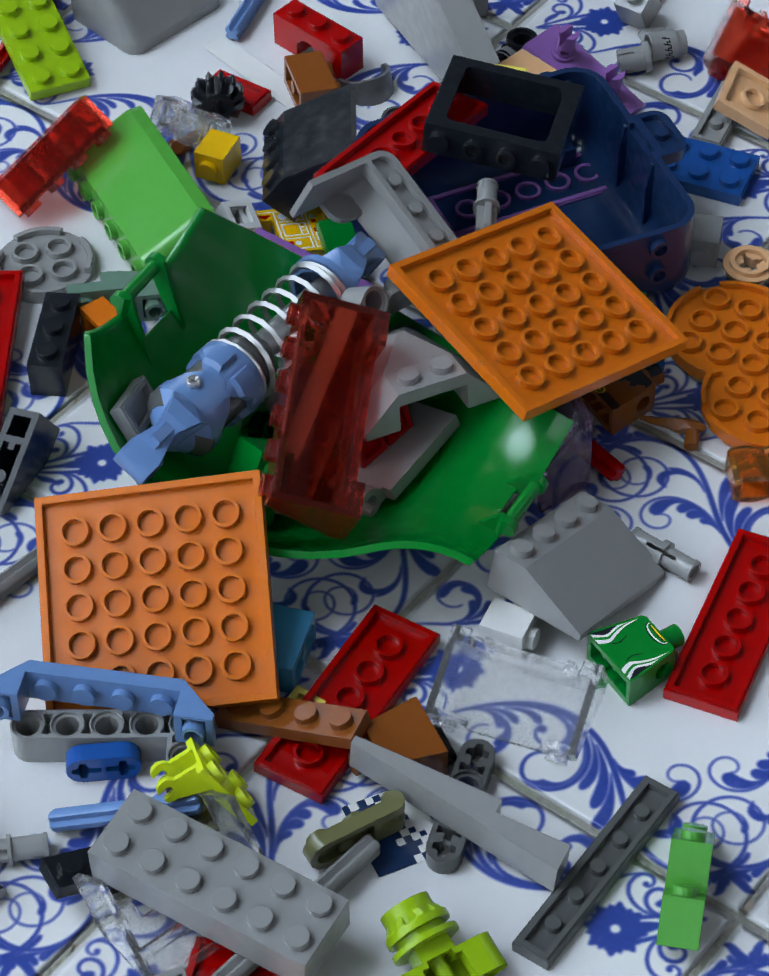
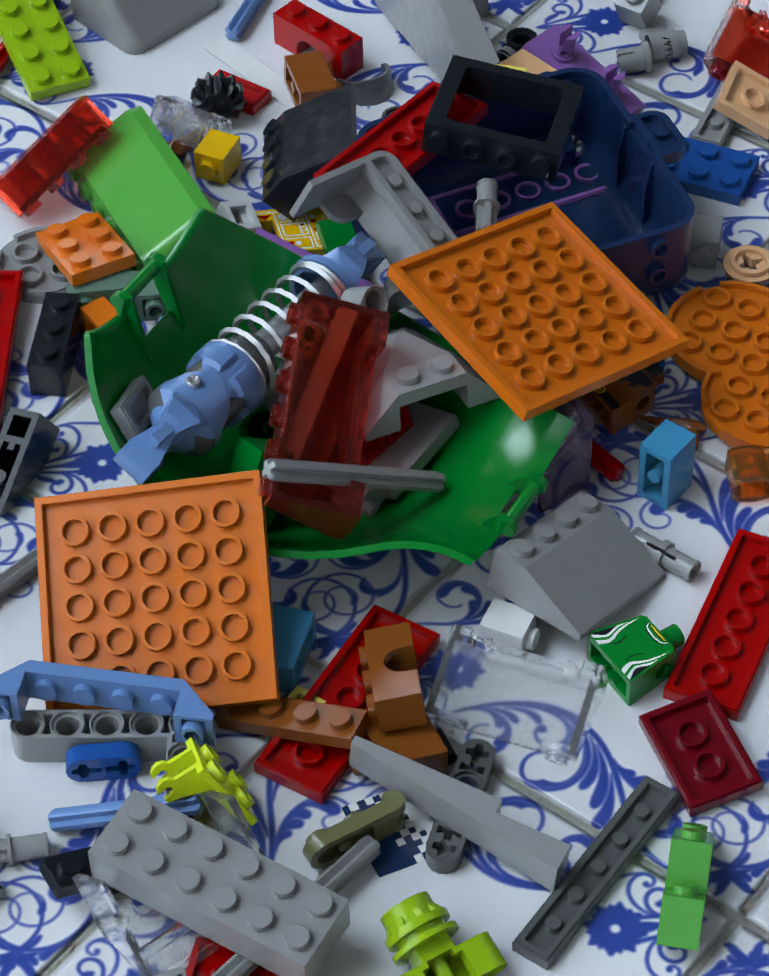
none -> orange plate [36,212,137,287]
none -> light grey axle [262,458,446,493]
none -> dark orange arch [358,622,428,733]
none -> dark azure brick [637,419,696,511]
none -> dark red tile [638,688,763,818]

